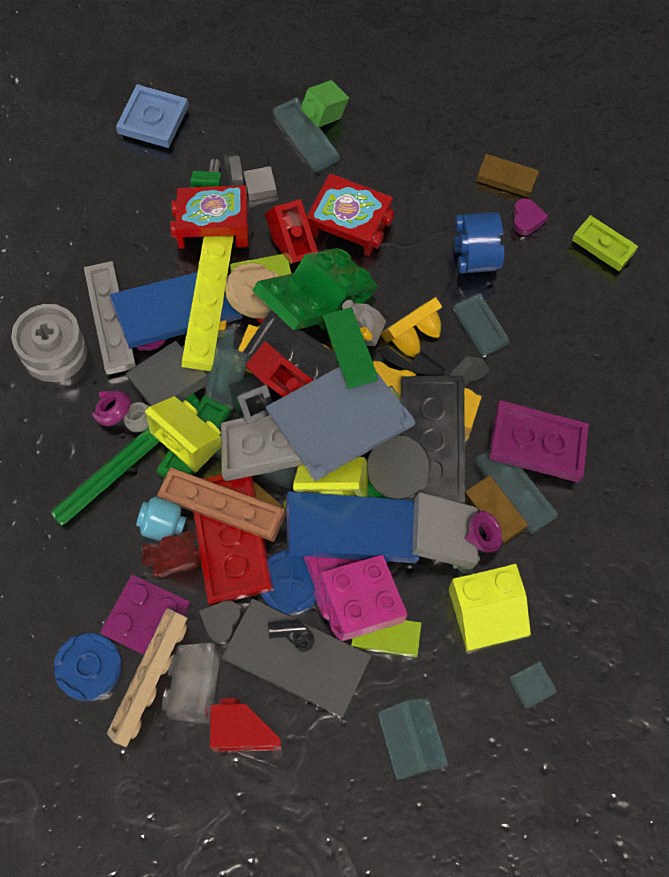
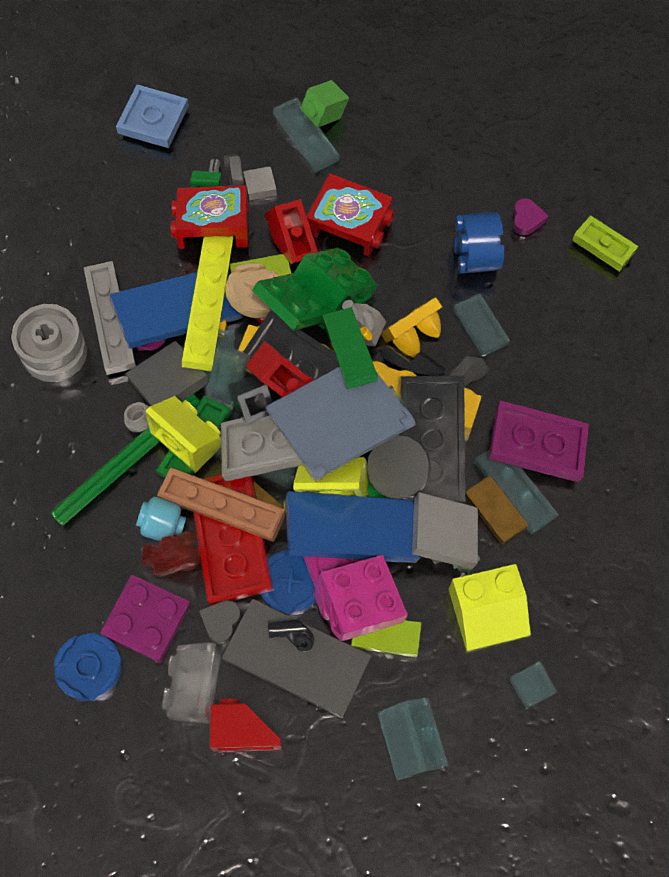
magenta piece [92,390,131,426] -> none
tan plate [107,608,187,747] -> none
magenta piece [464,510,502,552] -> none
pearl gold tile [476,154,539,198] -> none

